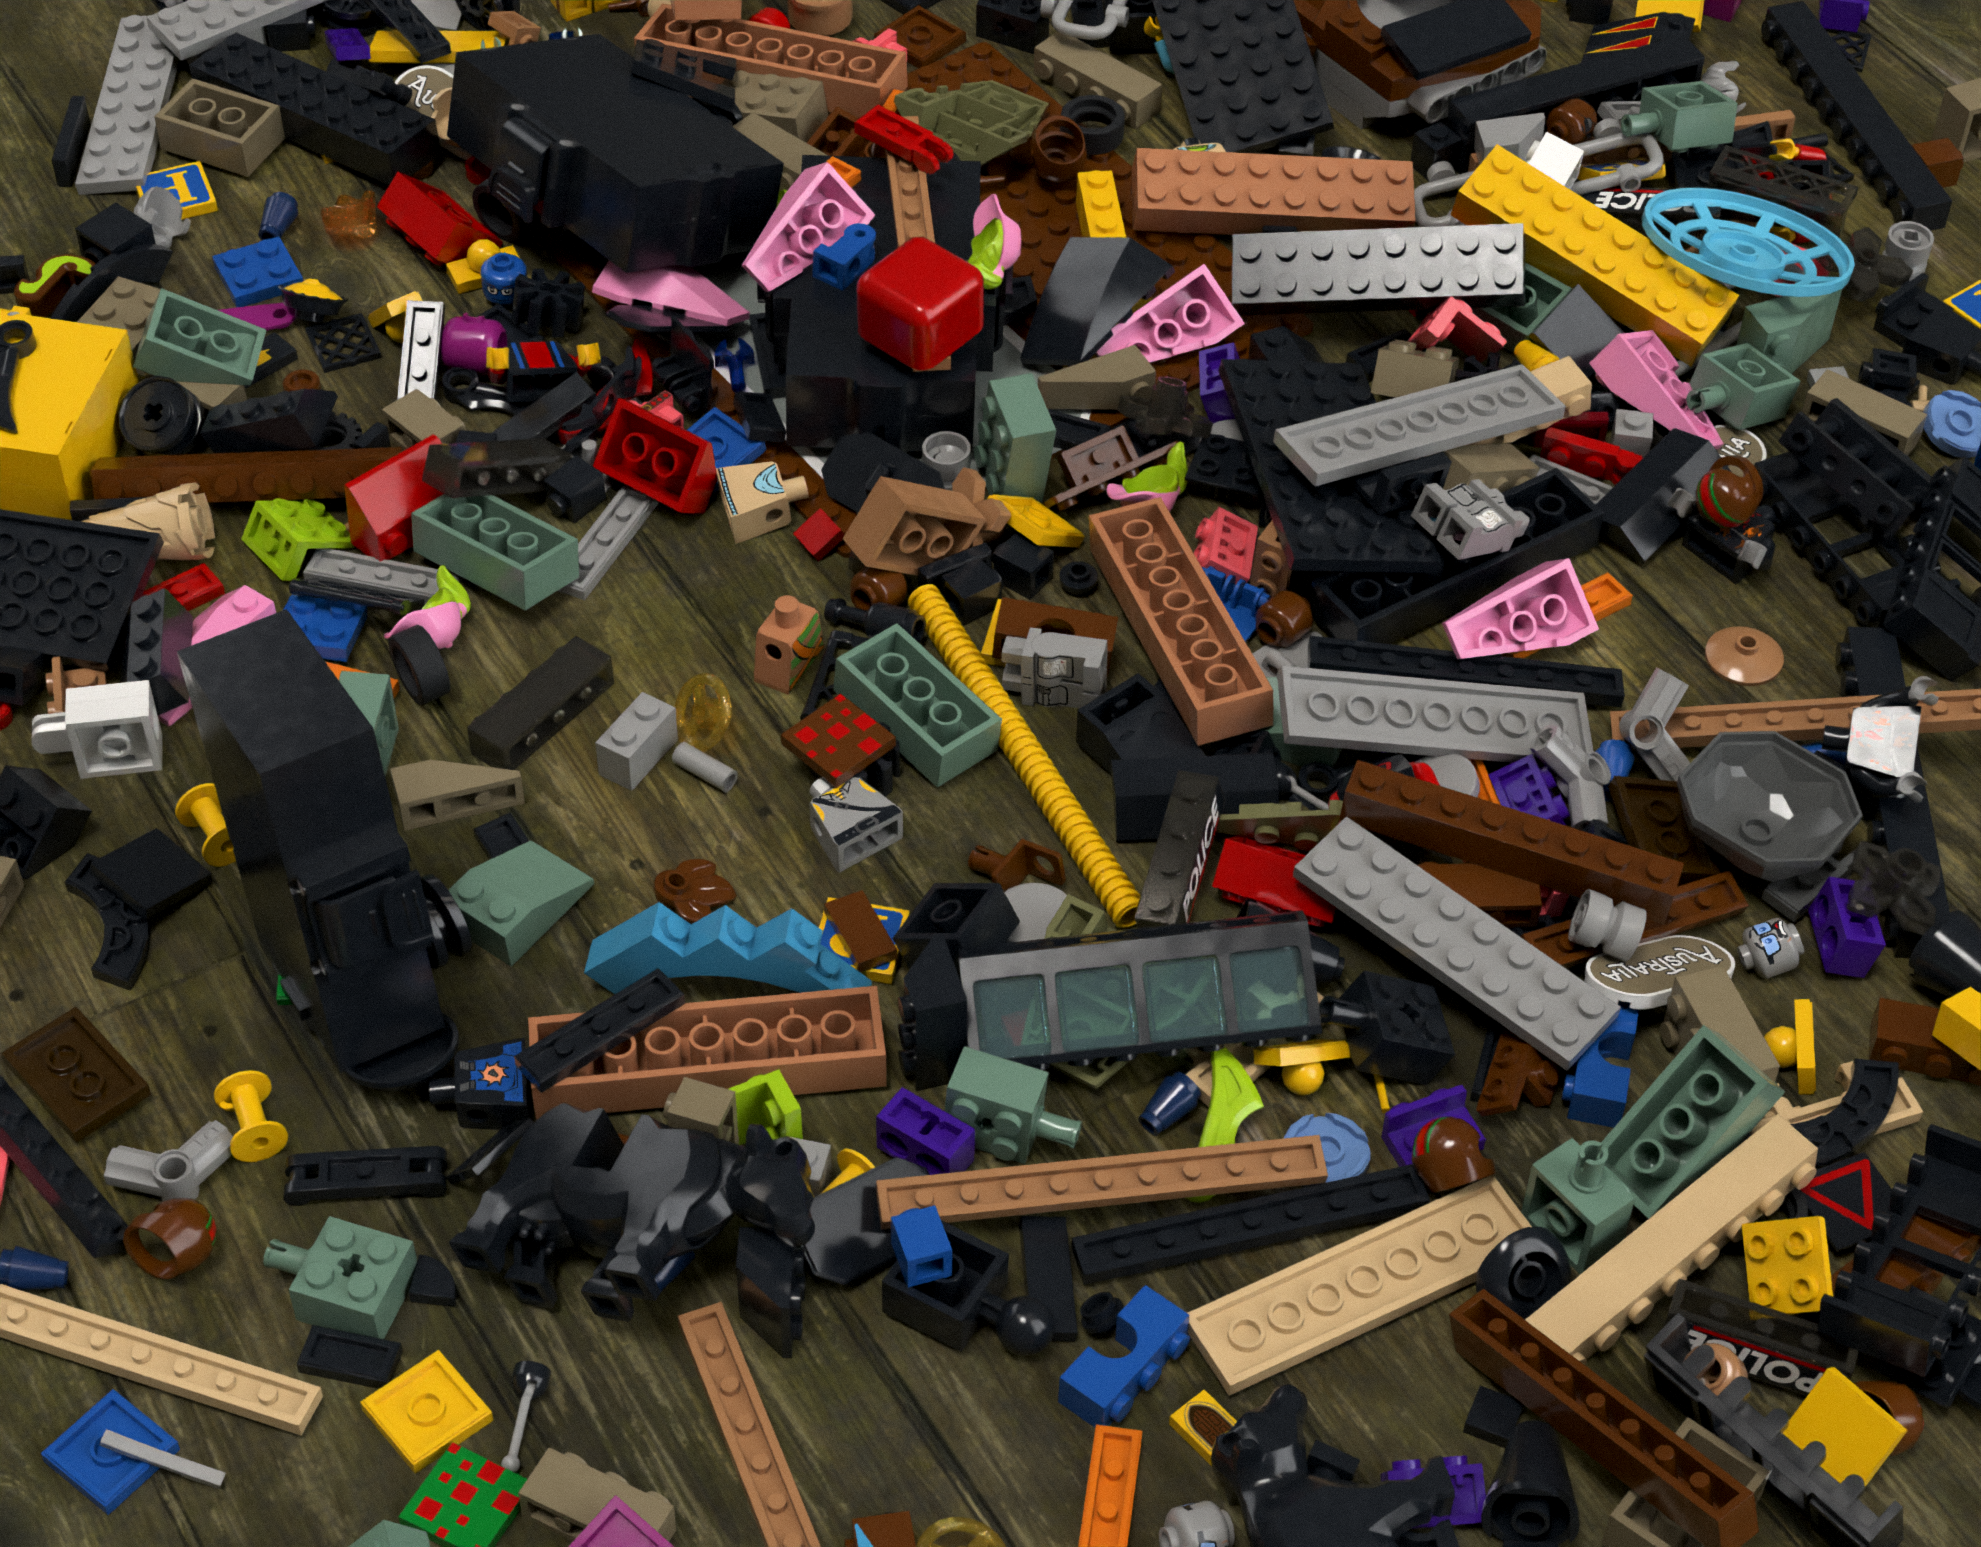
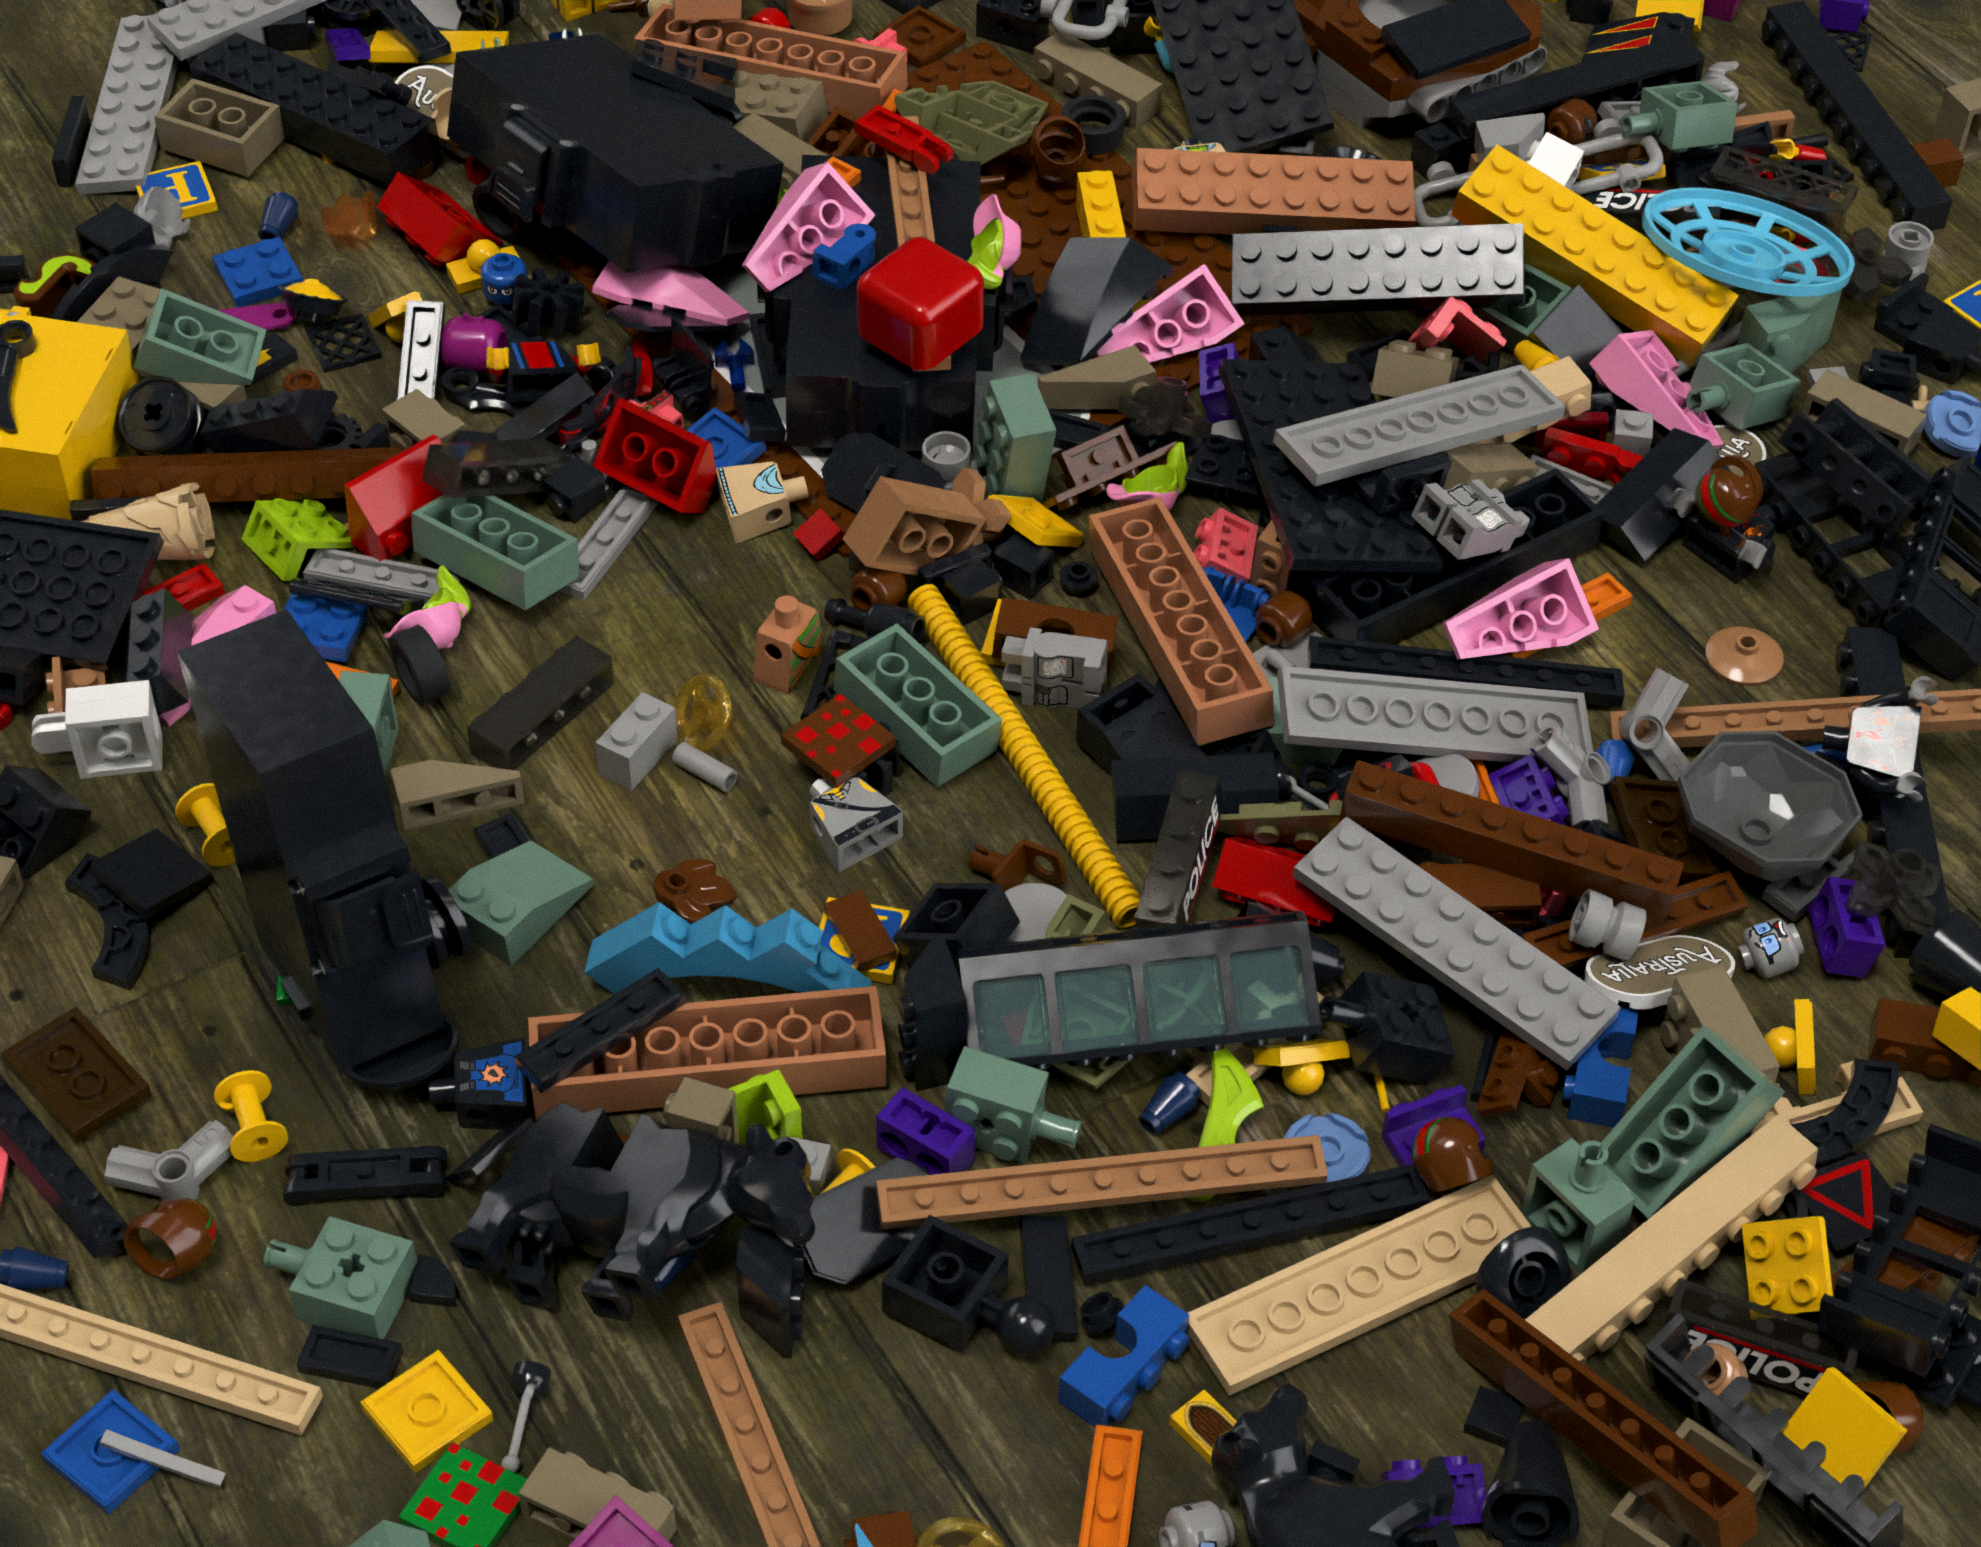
medium nougat bracket [488,11,541,45] -> none
blue brick [891,1205,952,1288] -> none

